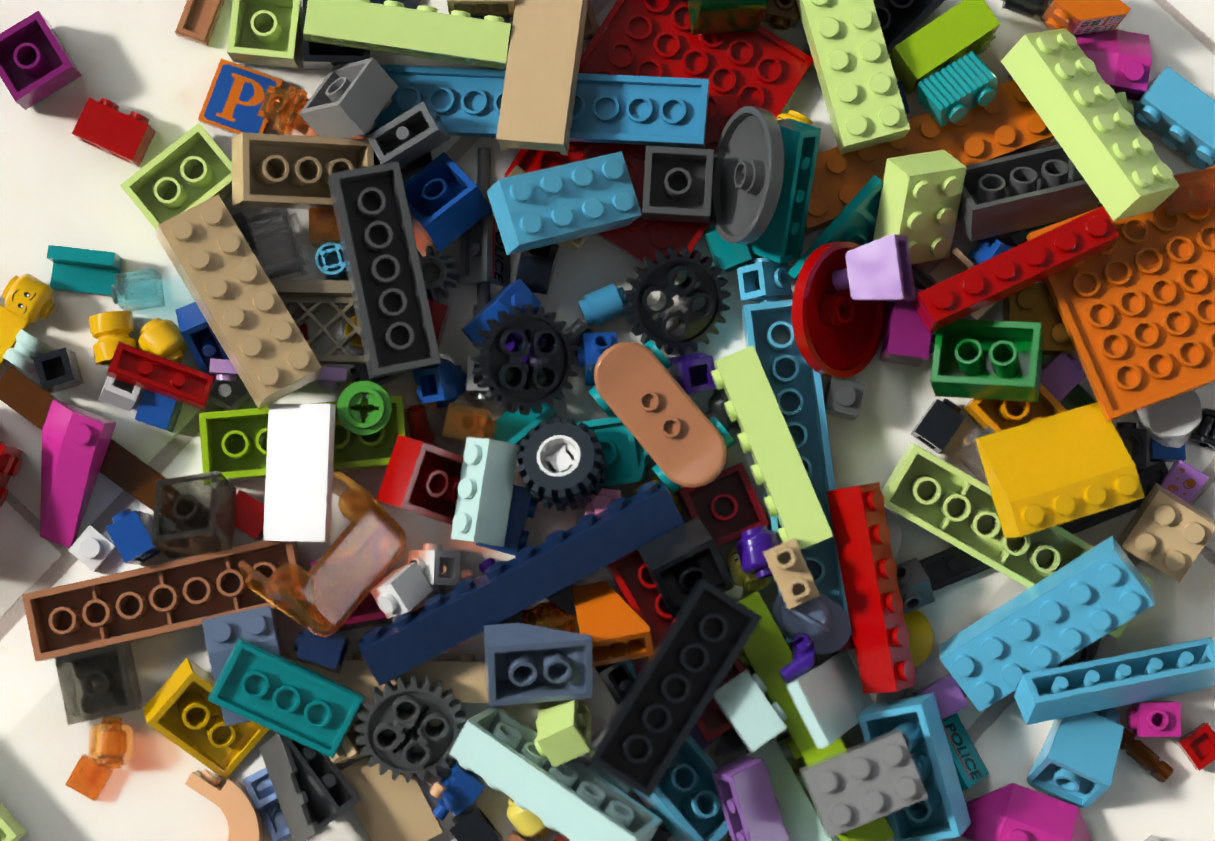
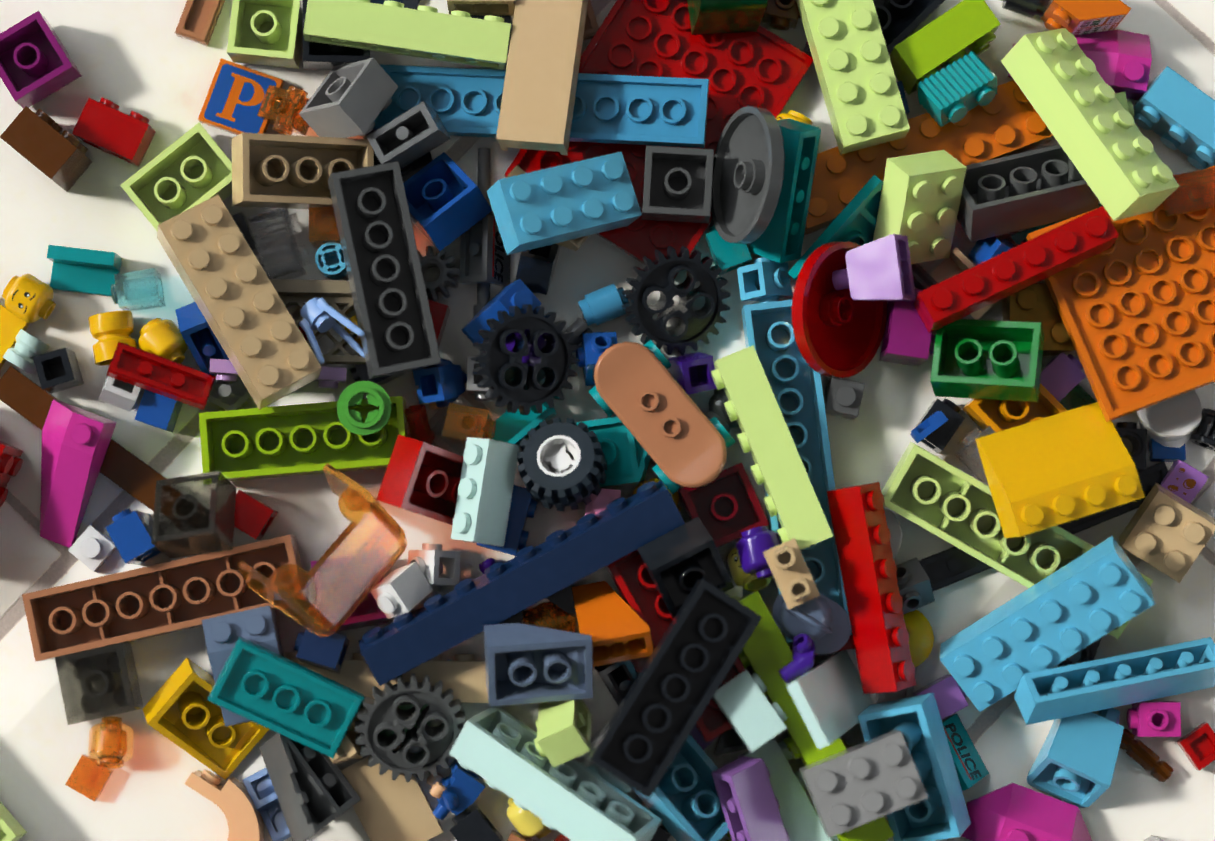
white tile [263,404,336,542] -> none
none -> reddish brown brick [0,106,92,192]
none -> light blue plant [299,297,365,364]
none -> blue tile [910,410,948,443]

